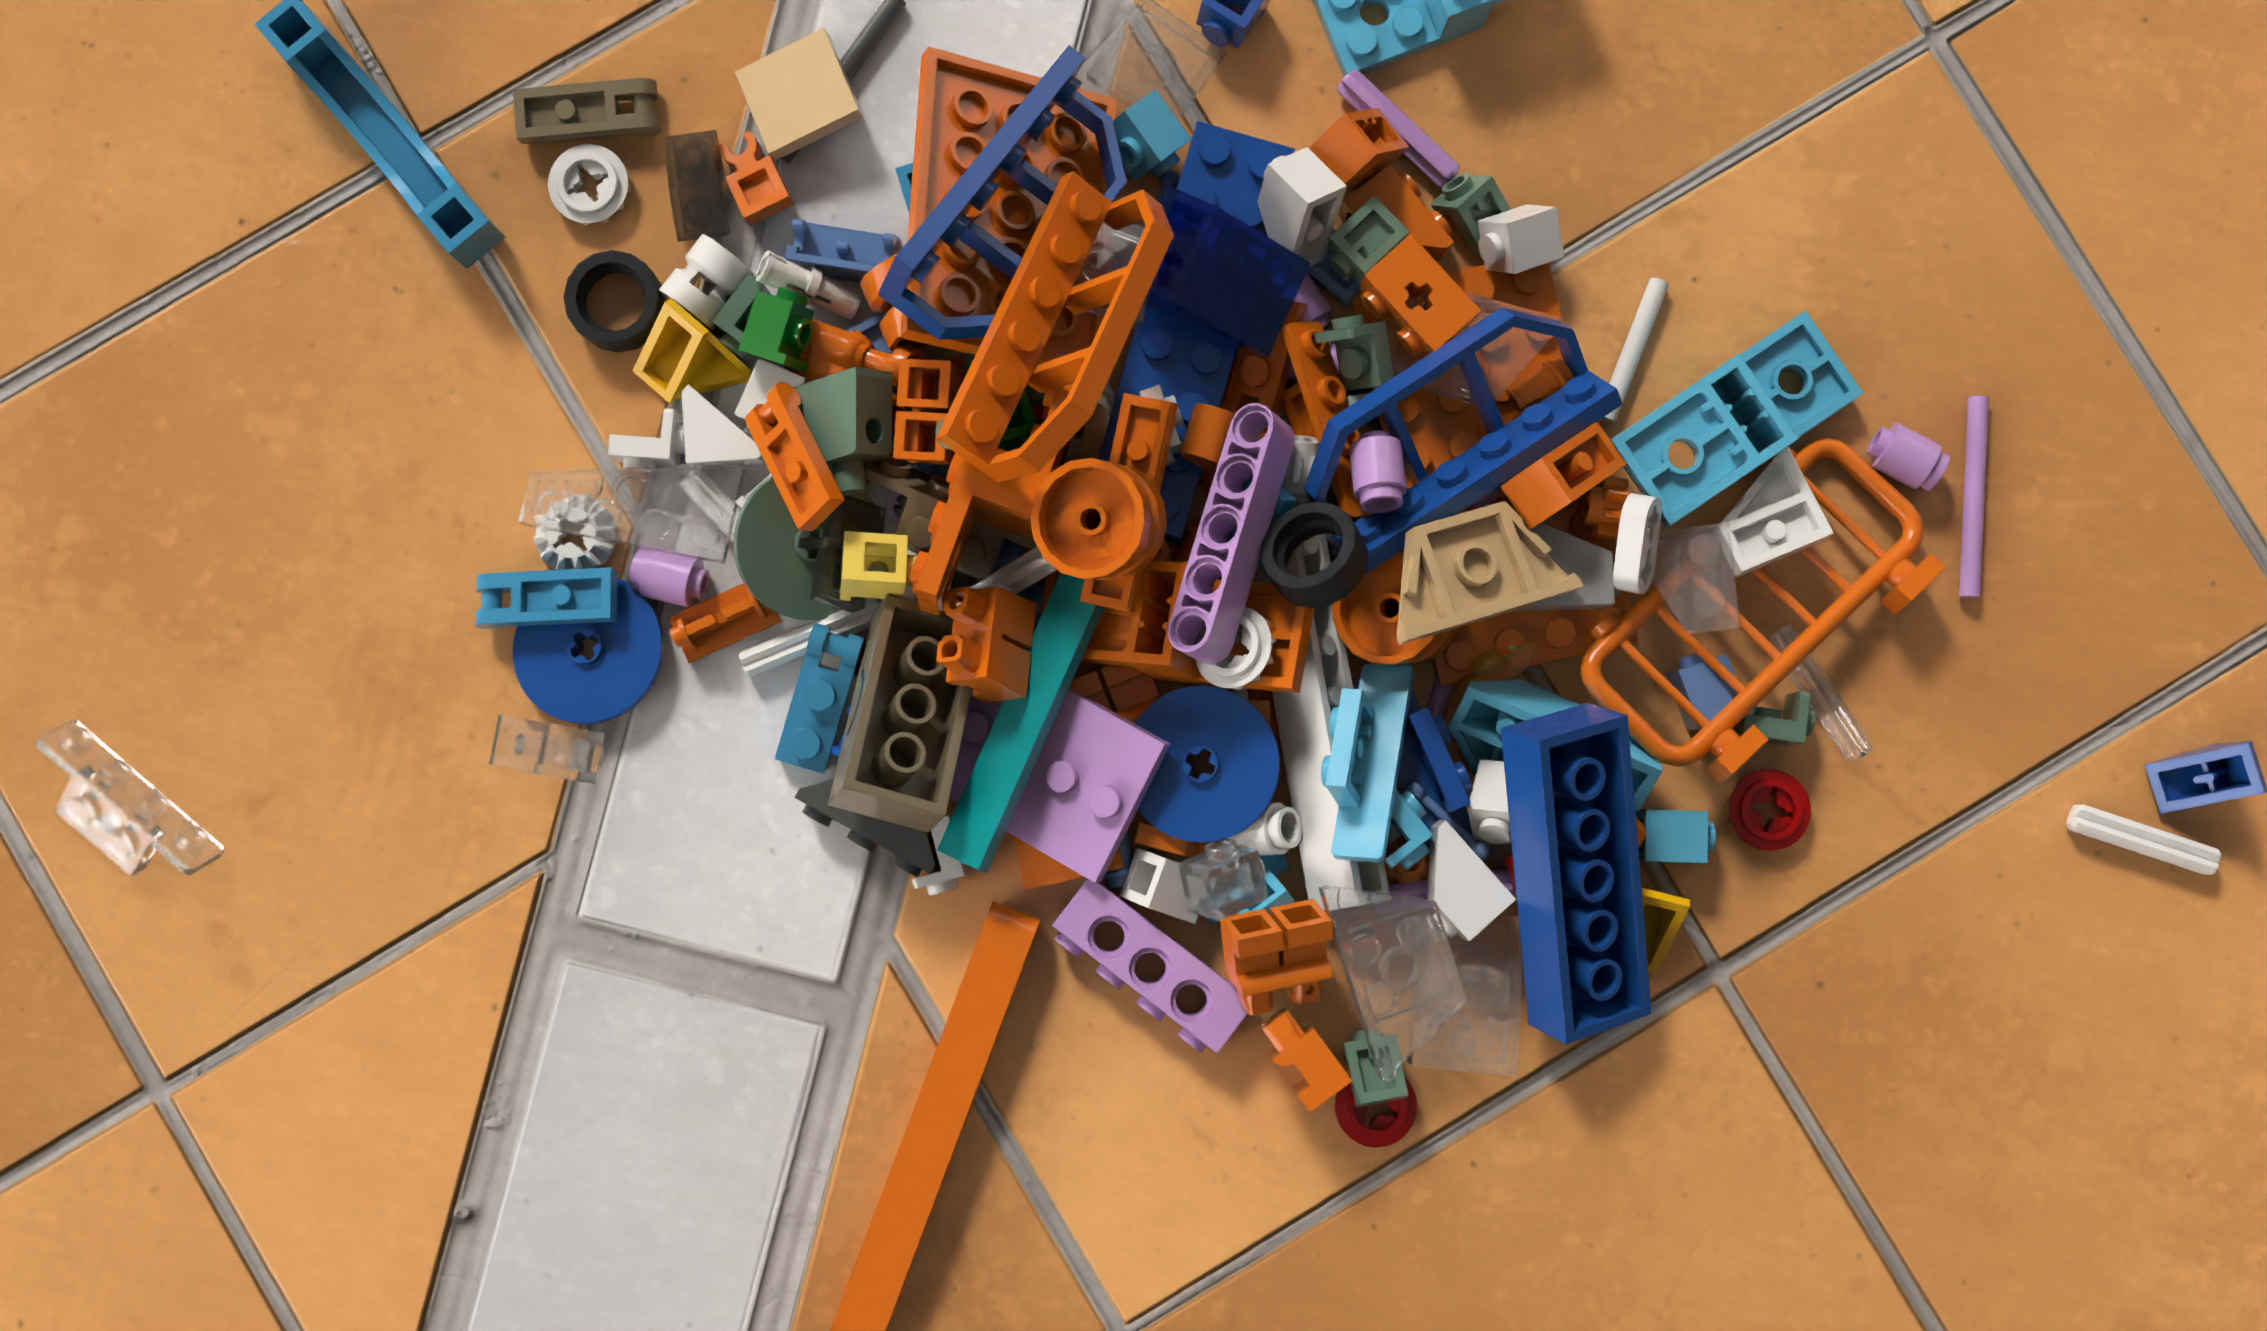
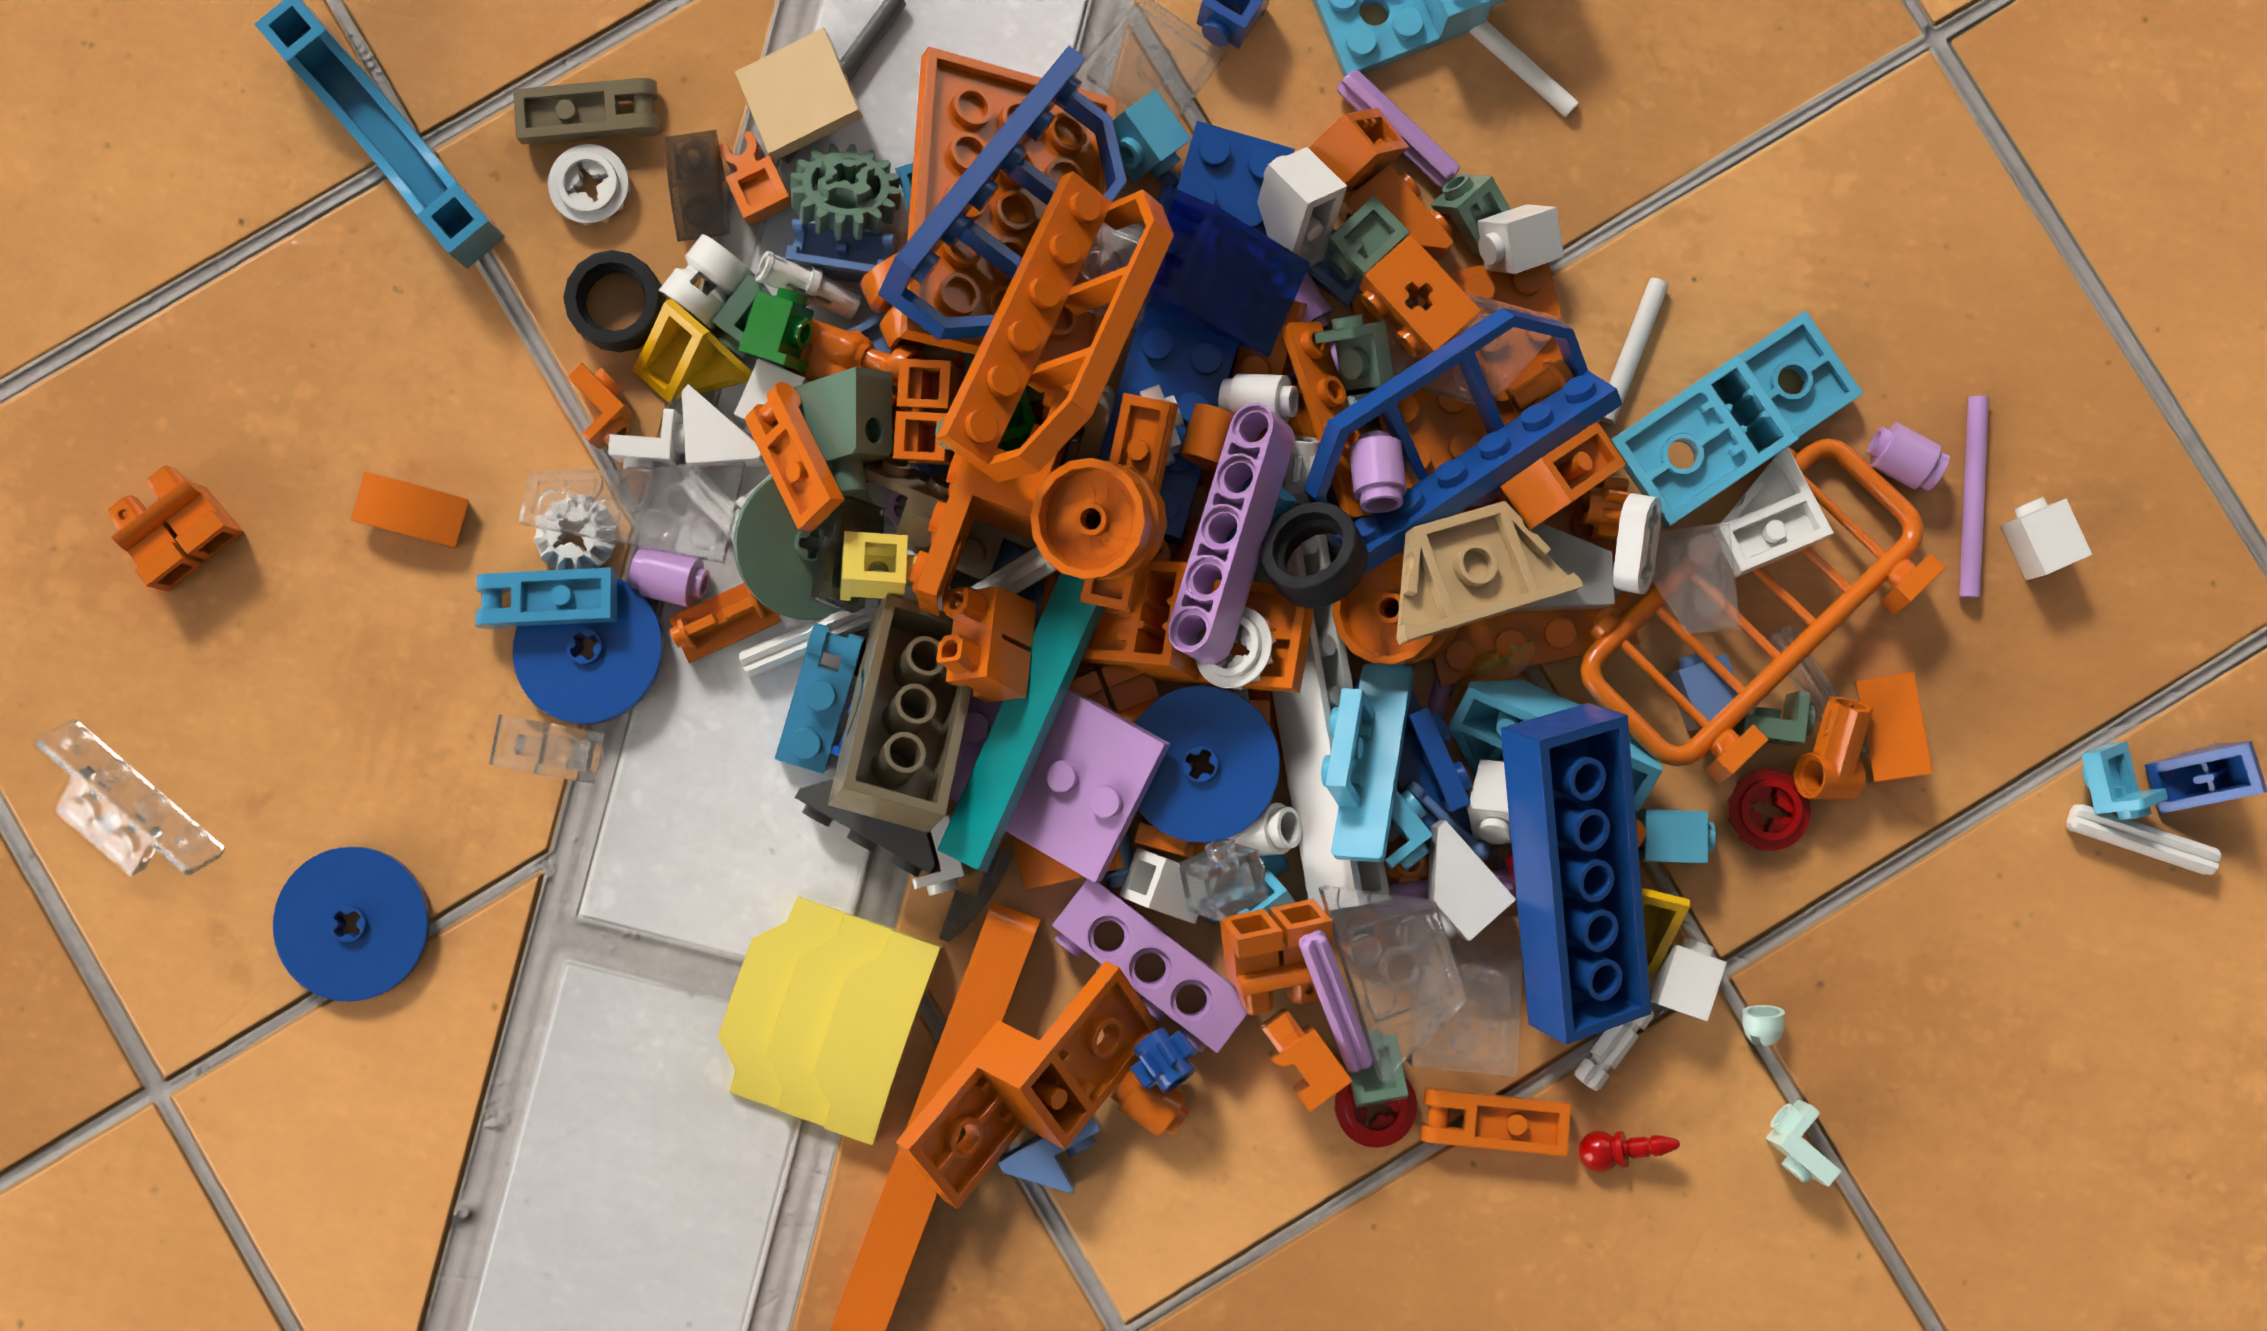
none -> orange hips [108,465,244,592]
none -> blue piece [273,847,430,1002]
none -> orange slope [350,471,469,549]
none -> orange bracket [567,363,635,449]
none -> light yellow slope [718,896,943,1145]
none -> sand green gear [790,144,901,240]
none -> orange bracket [896,961,1160,1209]
none -> clear smoke slope [939,847,1015,942]
none -> medium blue slope [998,1114,1101,1193]
none -> orange brick [1110,1069,1190,1138]
none -> blue gear [1130,1027,1197,1094]
none -> white brick [1218,374,1299,424]
none -> lavender axle [1298,930,1373,1073]
none -> orange plate [1420,1087,1571,1156]
none -> white bar [1469,20,1579,118]
none -> white axle [1575,1009,1654,1091]
none -> red bar [1578,1131,1680,1173]
none -> white brick [1650,937,1727,1022]
none -> light aqua hinge [1742,1005,1785,1046]
none -> light aqua bracket [1765,1100,1842,1187]
none -> orange piece [1794,696,1874,800]
none -> orange hinge [1854,671,1933,782]
none -> white brick [2000,496,2093,580]
none -> medium azure bracket [2081,741,2168,820]

